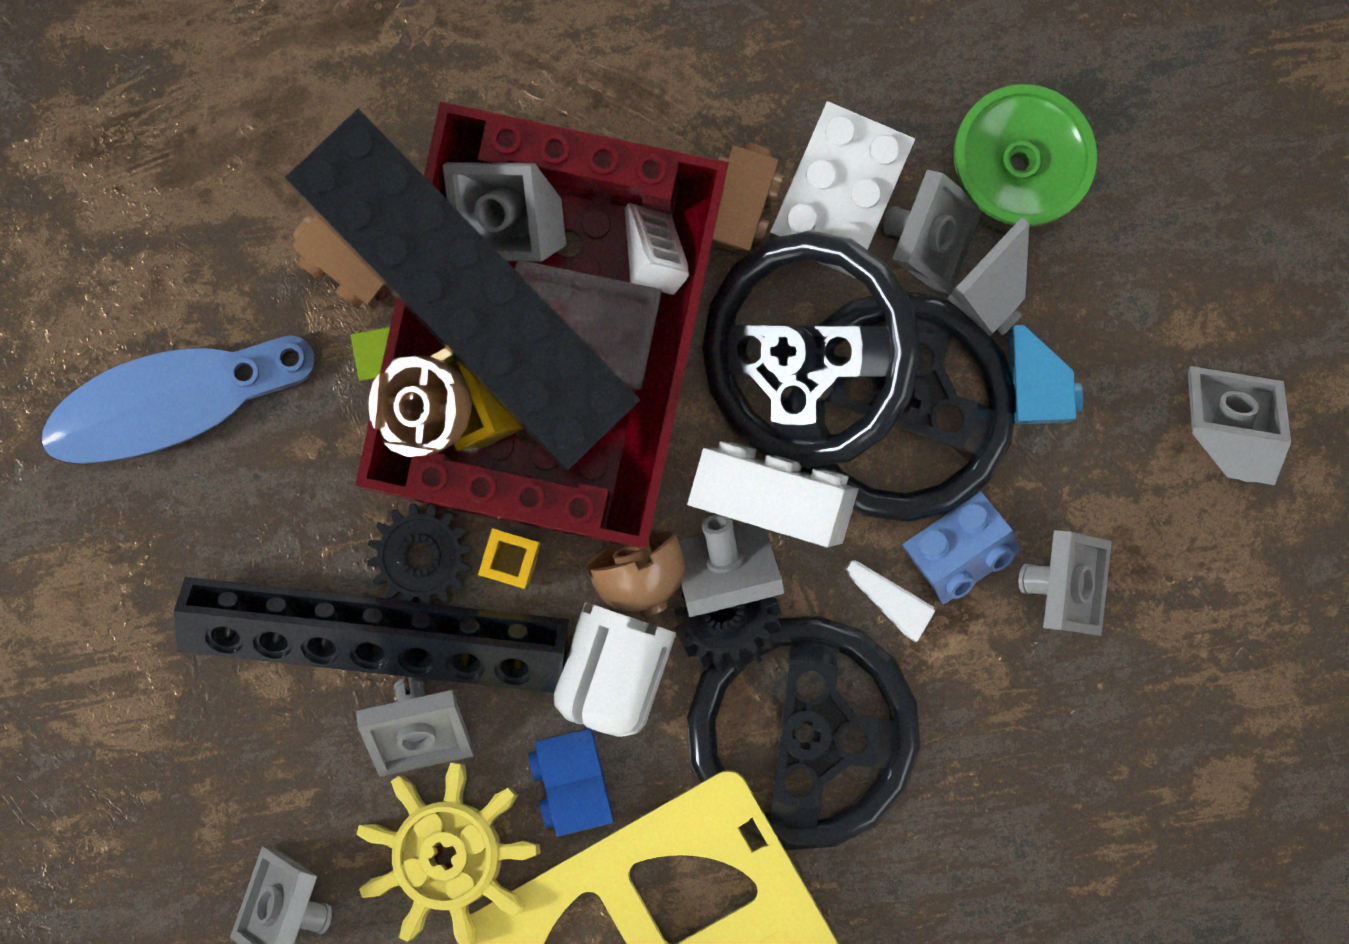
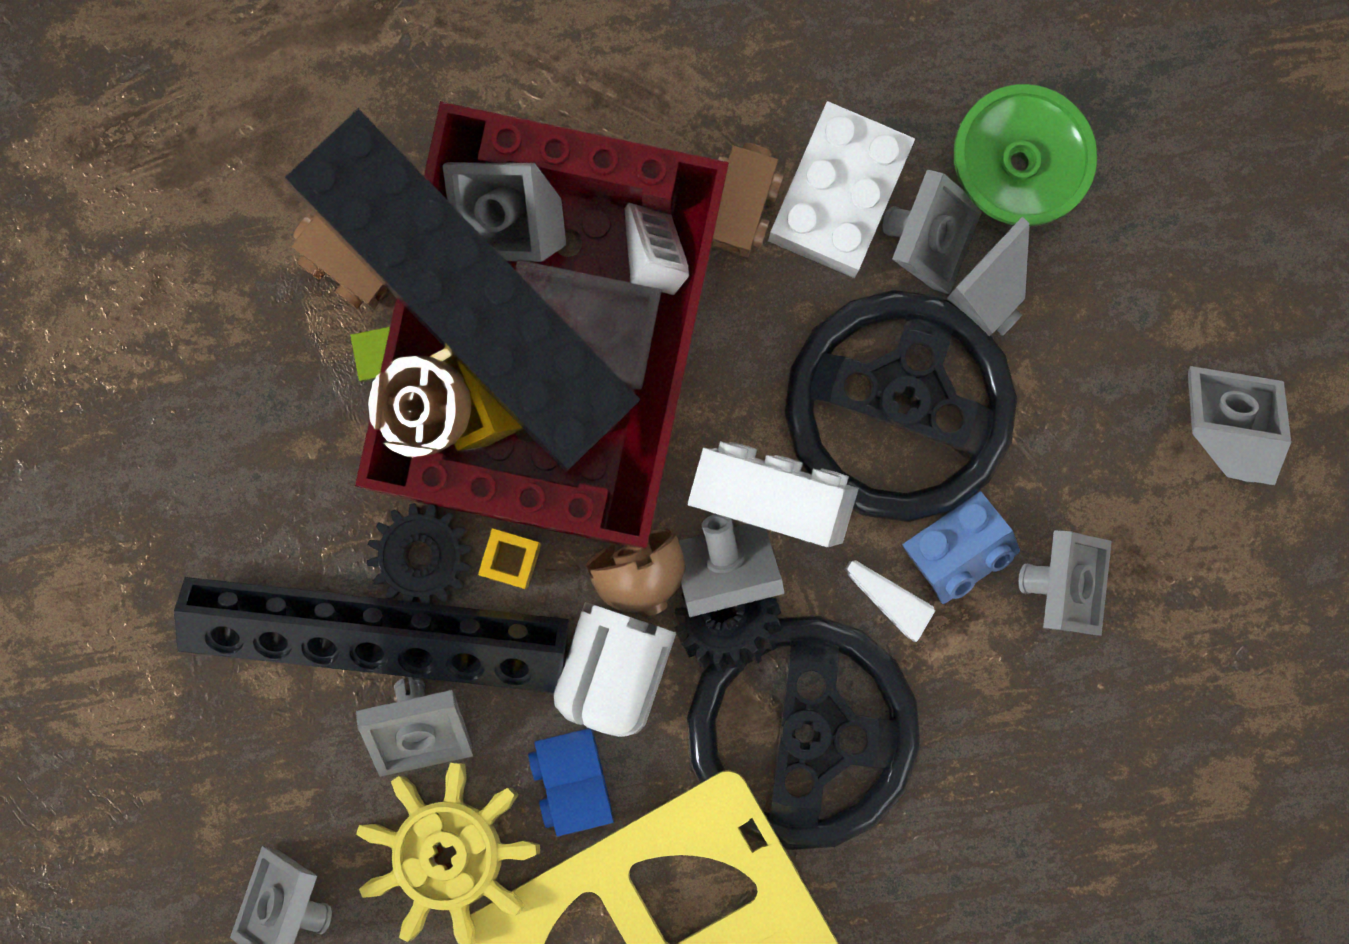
medium blue plant [42,335,315,464] -> none
black piece [702,230,921,468] -> none
dark azure slope [1007,325,1083,425] -> none

